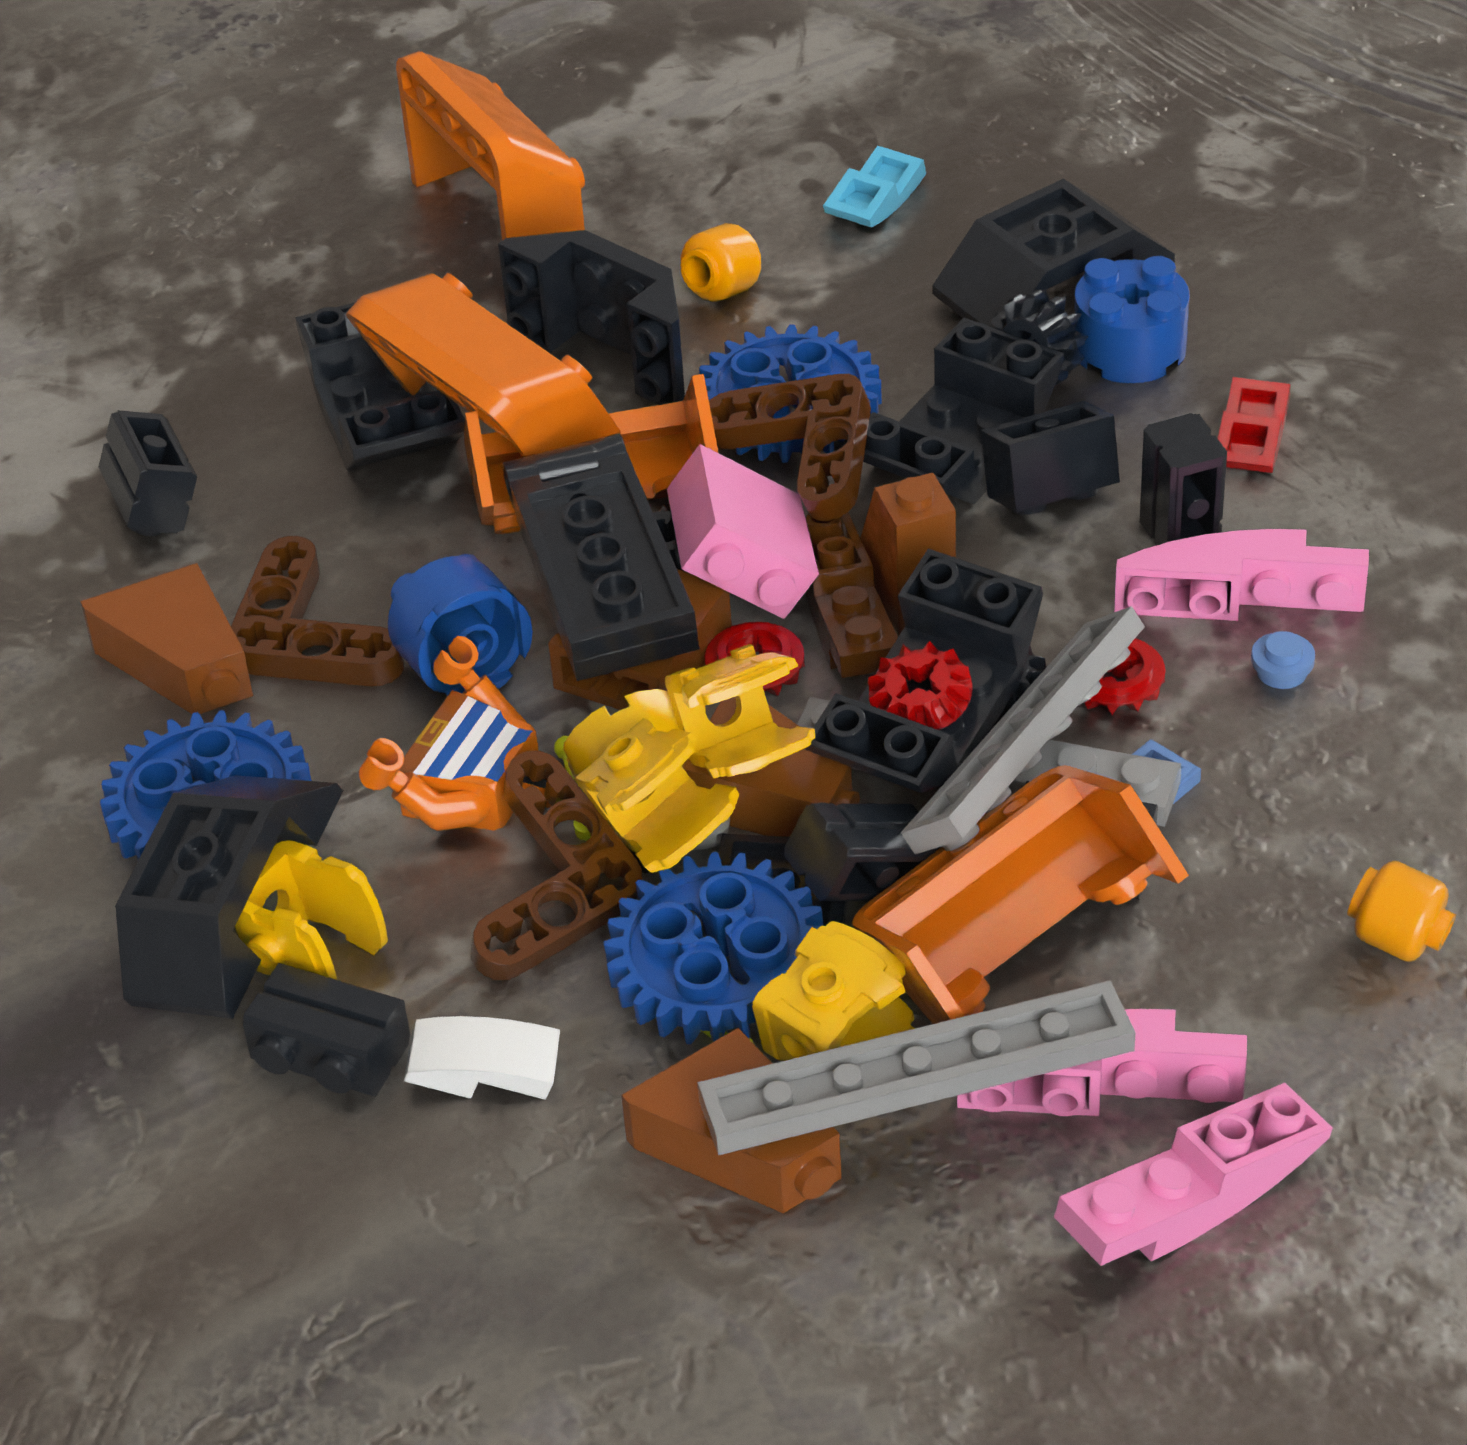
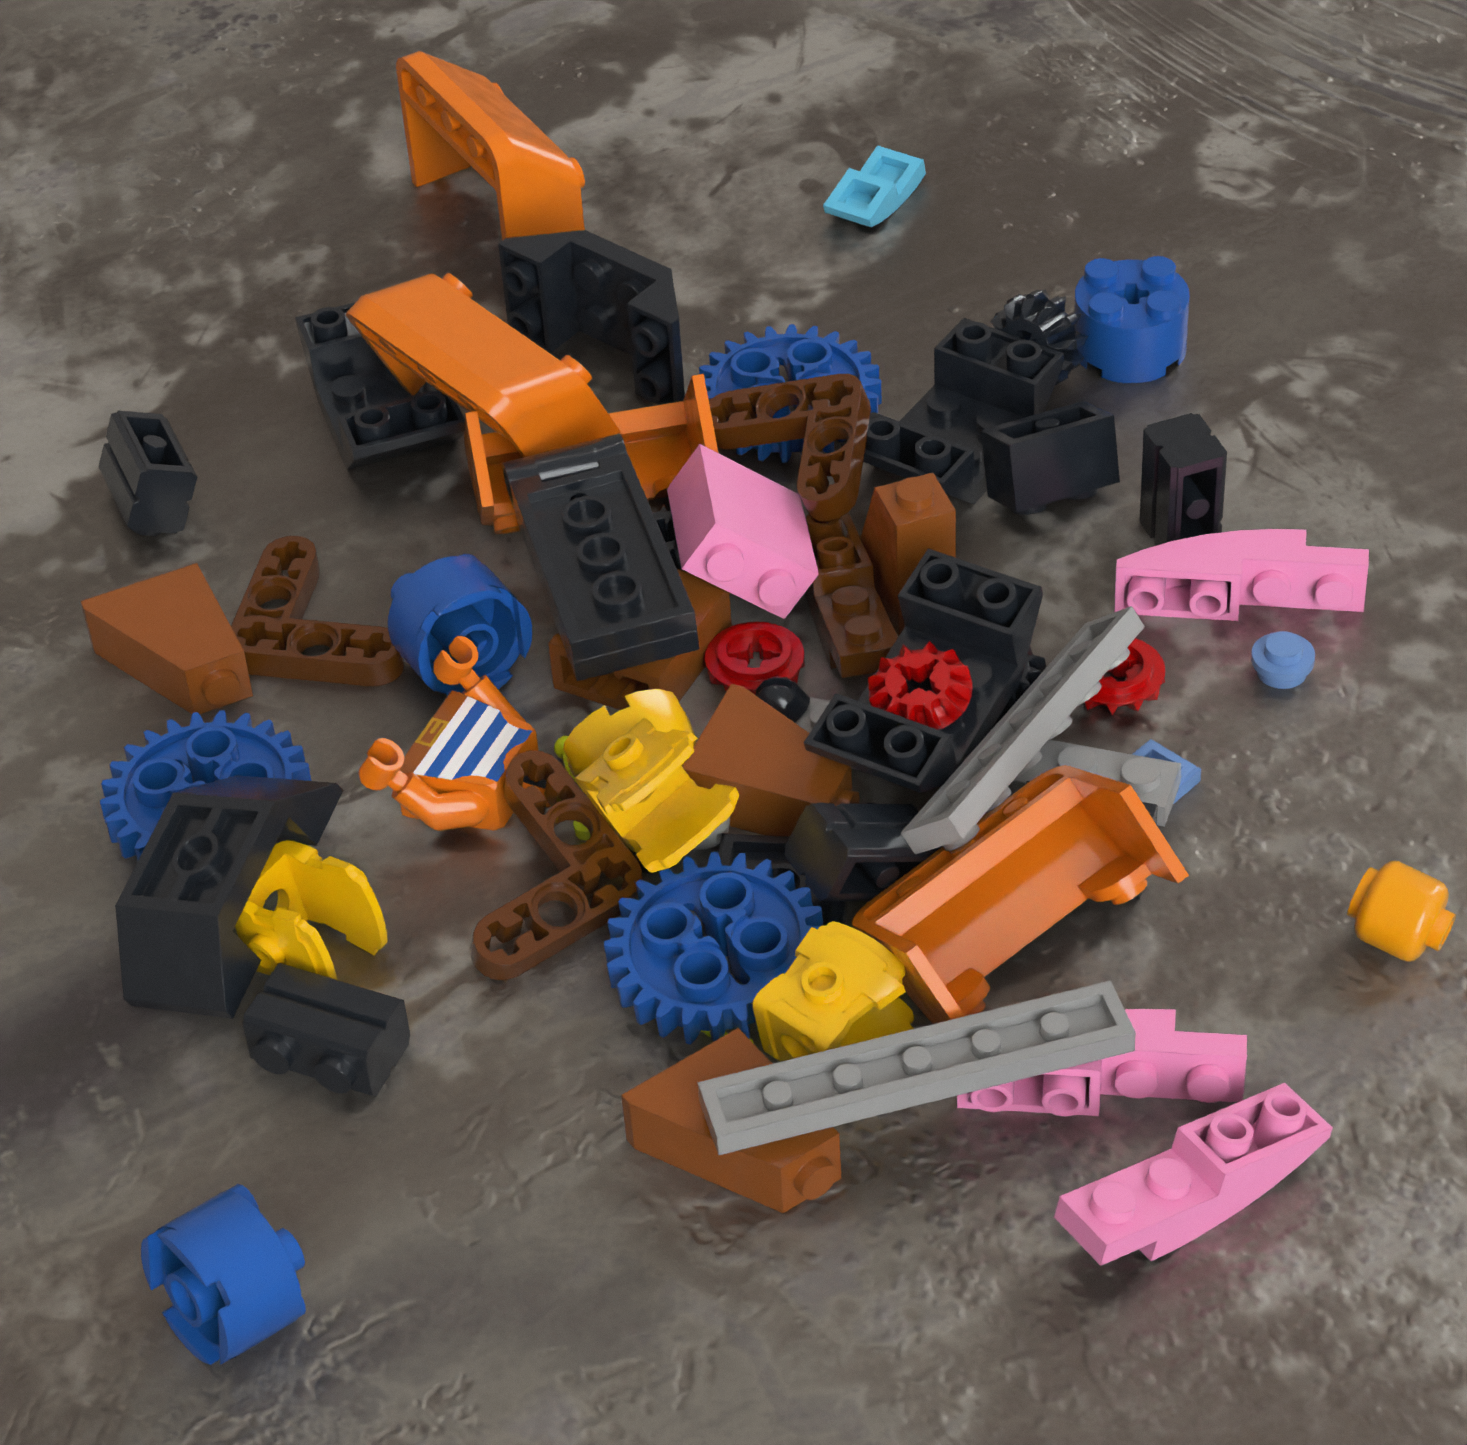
white slope [404,1016,560,1100] -> none
yellow piece [665,644,815,778] -> none
light orange head [680,223,761,302] -> none
black slope [932,179,1175,328] -> none
slope [1218,377,1291,473] -> none
none -> blue brick [141,1184,306,1365]
none -> black hinge [756,676,810,723]

